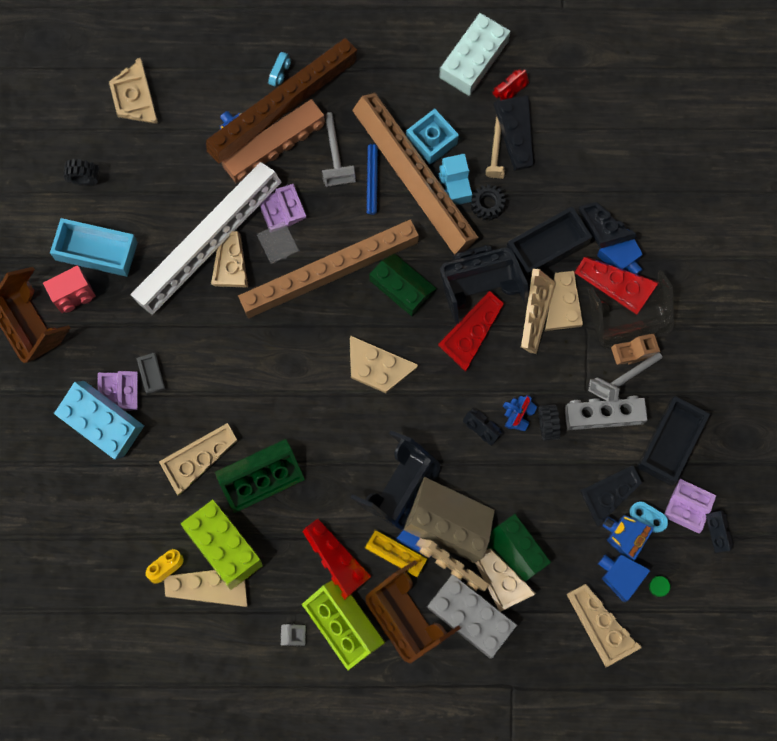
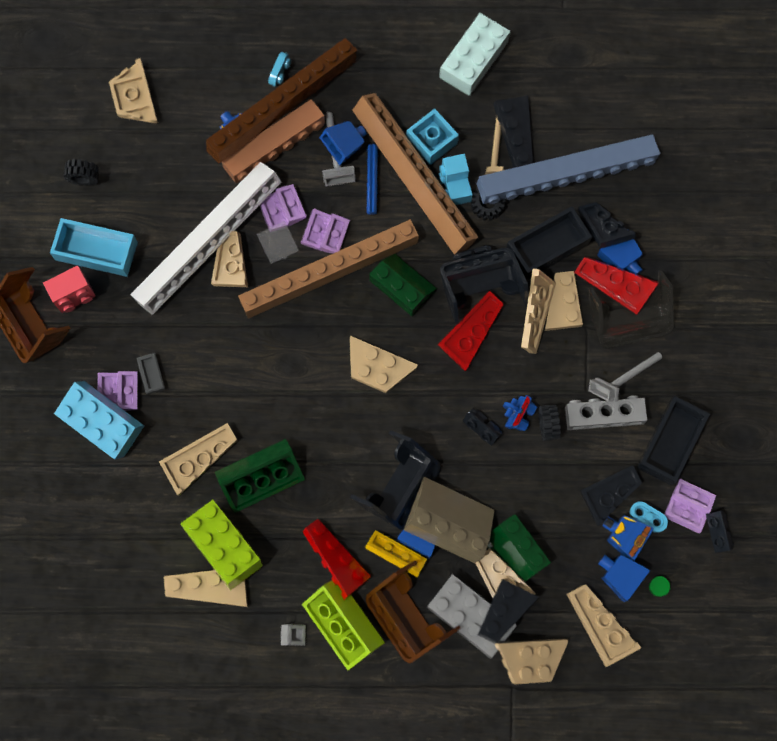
yellow plate [146,549,183,583] -> none
tan wing [416,538,489,591] -> none
red hinge [493,70,529,100] -> none
medium nougat brick [611,334,660,365] -> none
none -> lavender slope [301,209,350,254]
none -> blue torso [319,121,366,166]
none -> sand blue brick [477,134,660,204]
none -> black wing [477,579,539,644]
none -> tan wing [495,639,568,684]

